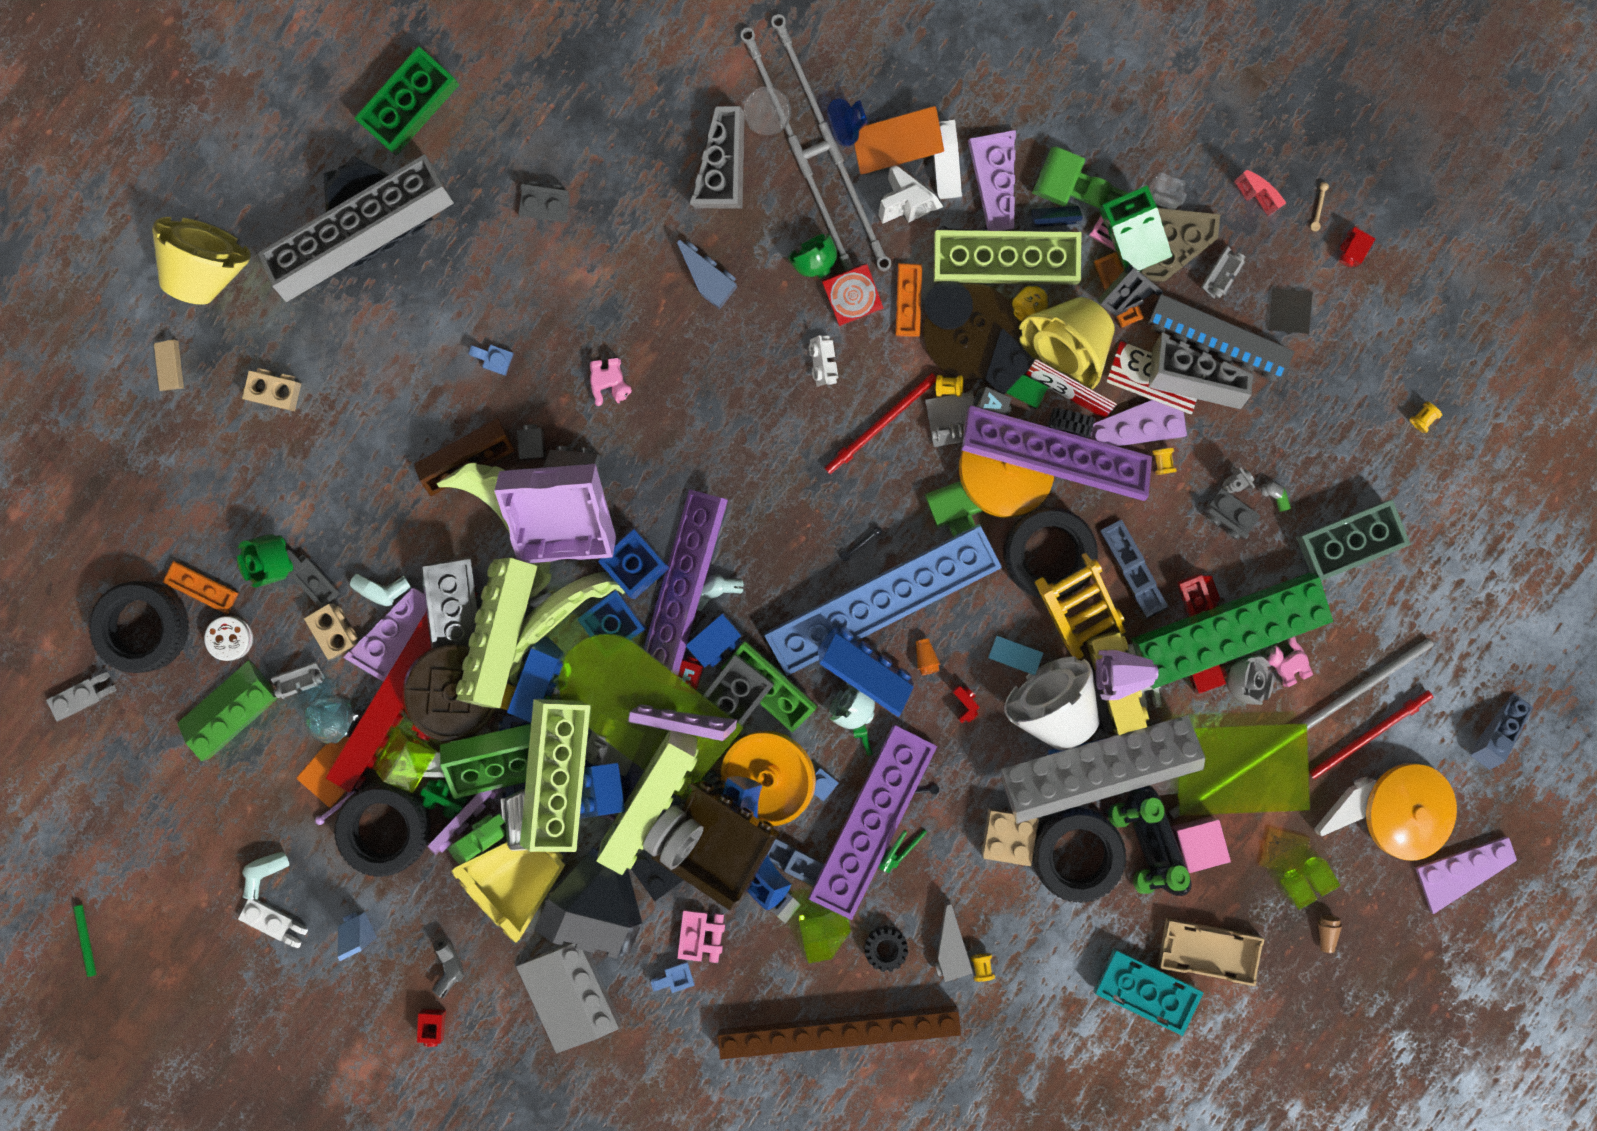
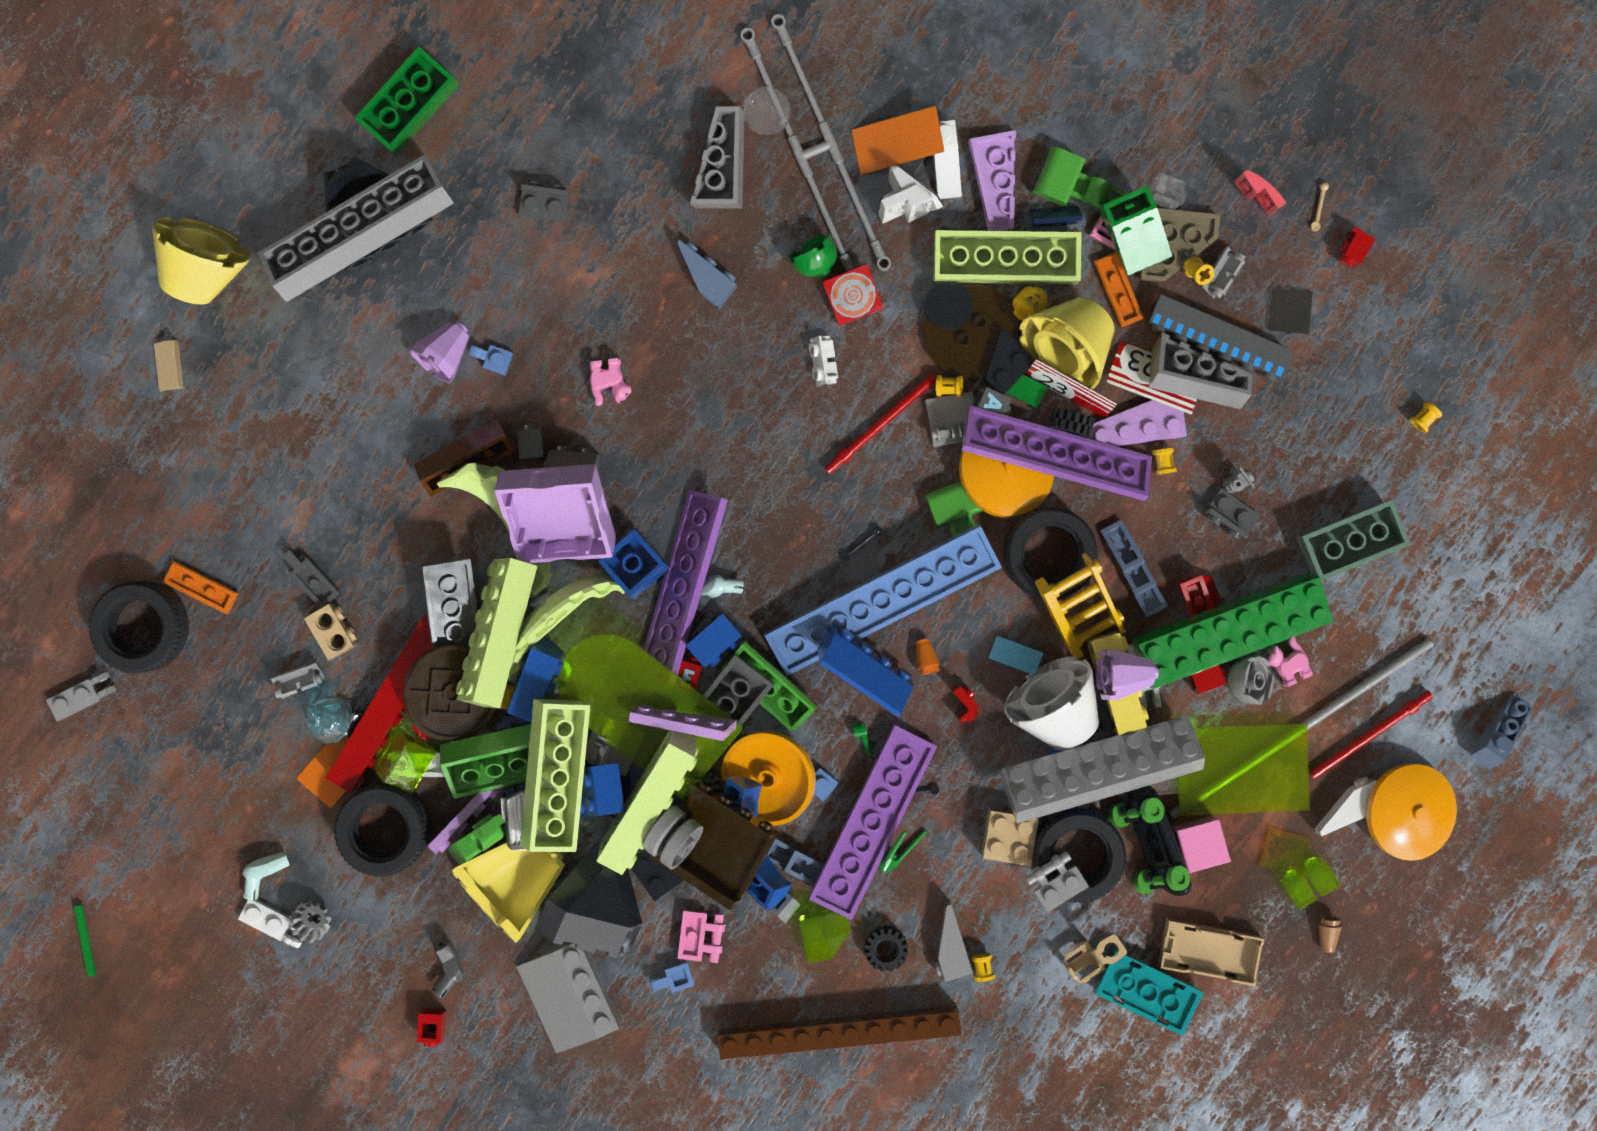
bright green slope [177,660,278,761] -> none
white head [204,616,253,661] -> none
green brick [237,534,293,588] -> none
tan brick [242,368,301,411] -> none
lavender hinge [315,791,356,825] -> none
light blue slope [337,911,377,961] -> none
lavender wing [343,588,426,682] -> none
light aqua arm [350,574,412,606] -> none
green hips [420,779,469,819] -> none
brick [577,590,647,658] -> none
clear blue bracket [827,99,868,147] -> none
light aqua cylinder [829,683,875,729] -> none
orange tile [895,263,922,337] -> none
black wing [1097,264,1163,316] -> none
arm [1261,481,1291,512] -> none
lavender wing [1415,837,1517,914] -> none
none -> light grey gear [288,900,332,944]
none -> lavender cone [410,322,469,384]
none -> light grey plate [1025,851,1089,913]
none -> tan piece [1063,934,1127,984]
none -> yellow bush [1183,256,1214,285]

